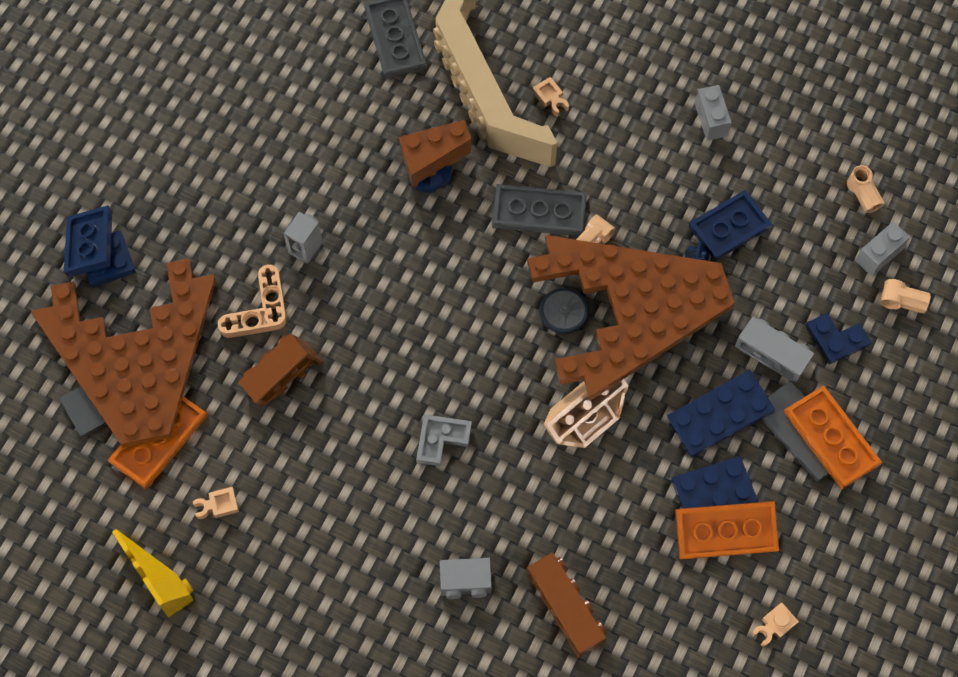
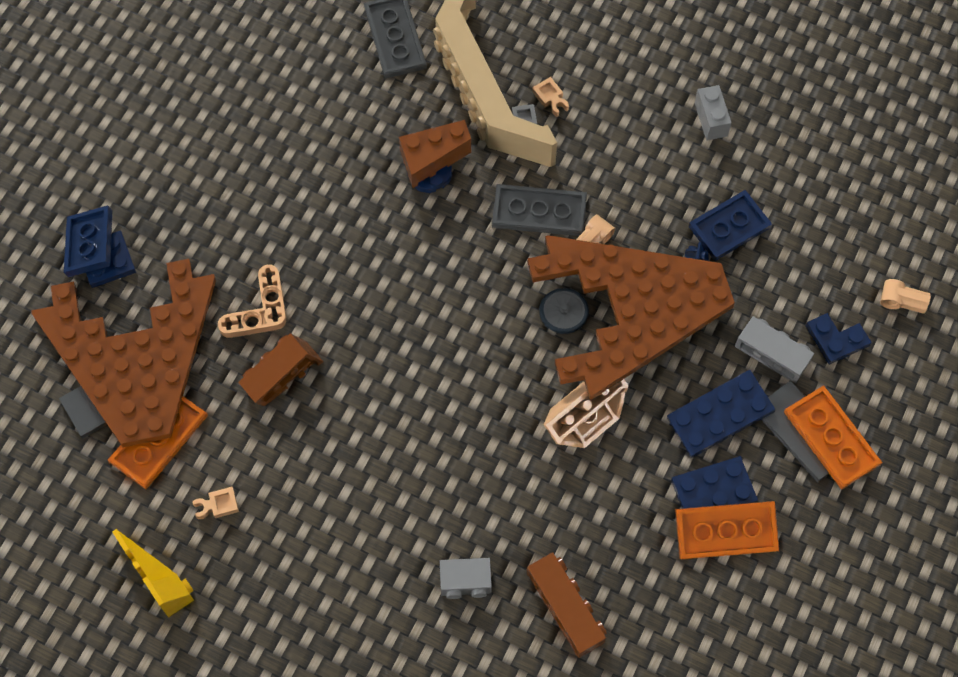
light grey brick [284,212,323,264] -> none
light grey plate [416,414,472,466] -> none
light nougat plate [752,602,799,647] -> none
light nougat piece [847,165,885,213] -> none
light grey brick [856,221,910,277] -> none
none -> light grey plate [512,104,537,124]

